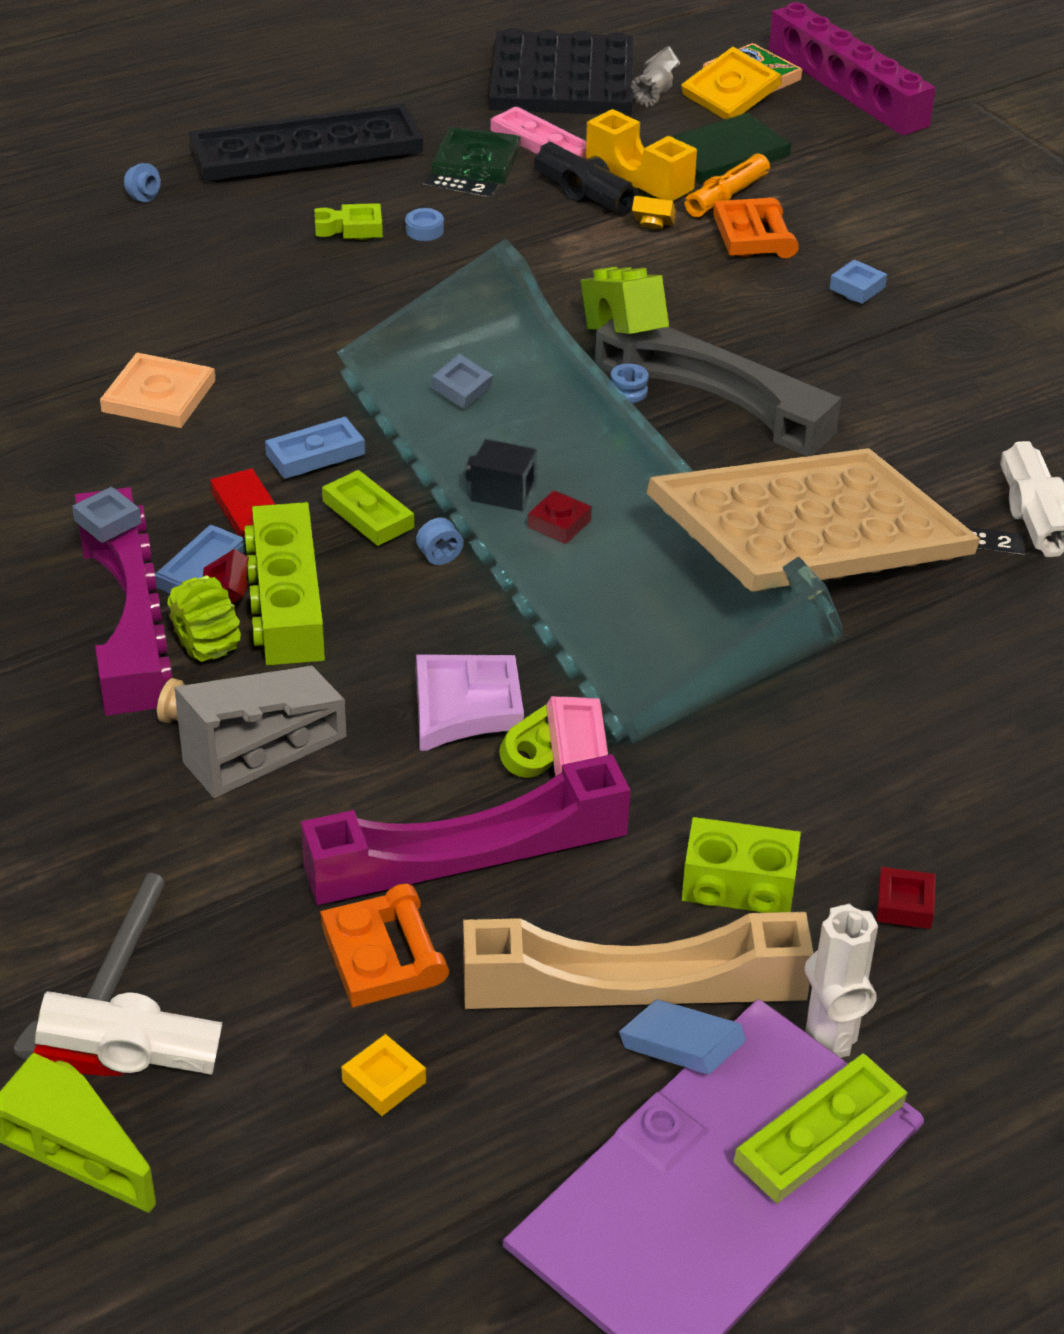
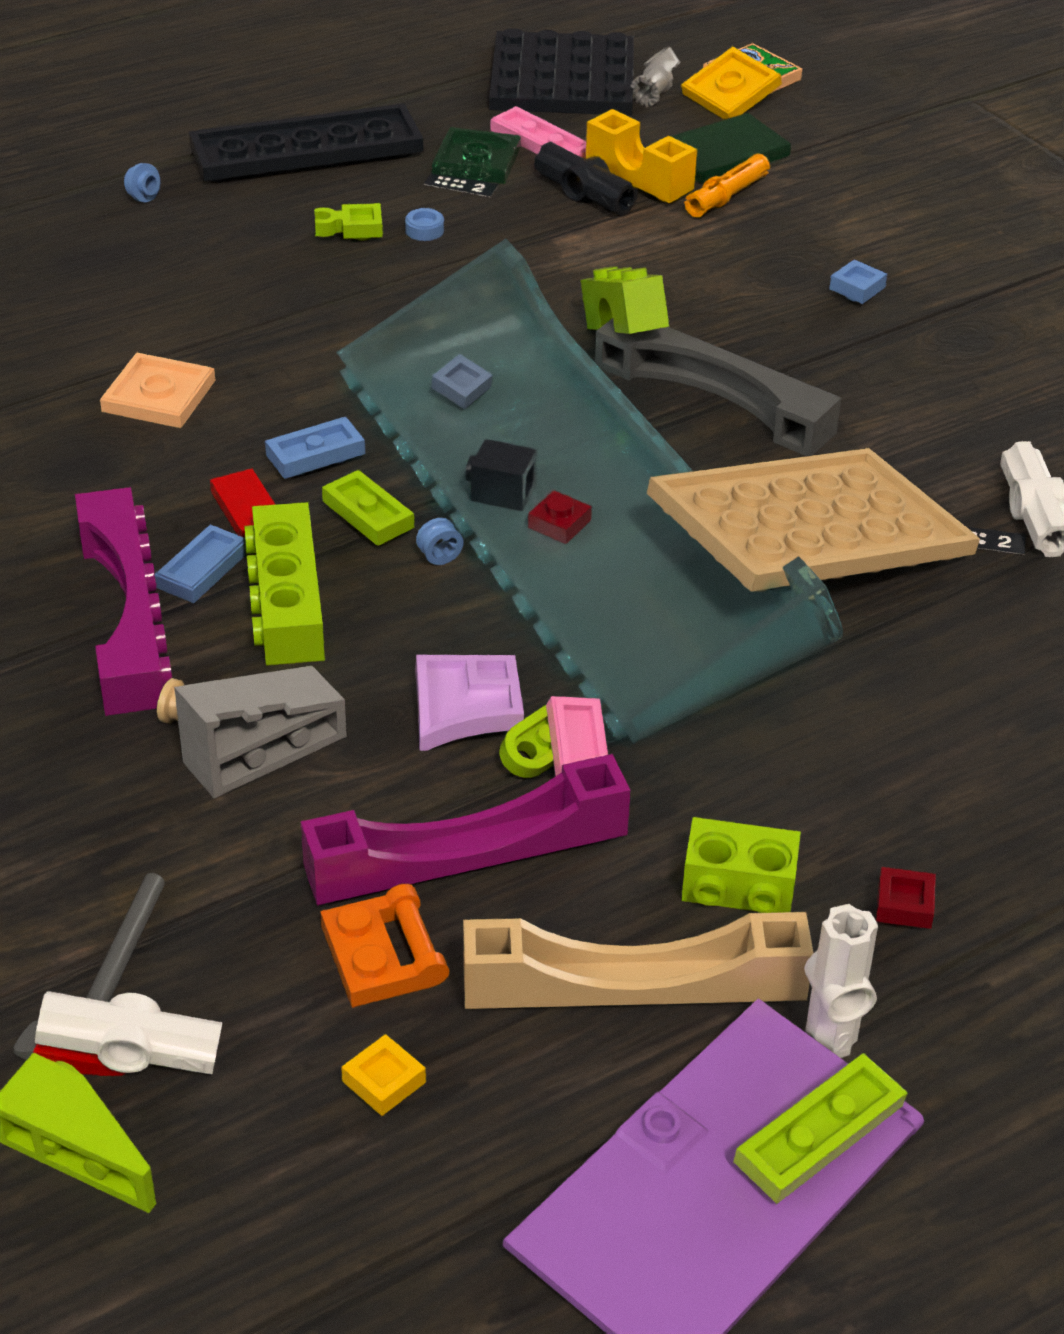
sand blue plate [72,486,141,543] -> none
lime gear [167,575,241,662] -> none
dark red plate [202,549,249,603] -> none
medium blue bush [610,363,649,403] -> none
medium blue tile [619,999,746,1075] -> none
yellow plate [632,196,676,229] -> none
orange plate [713,198,799,258] -> none
magenta brick [769,2,936,136] -> none

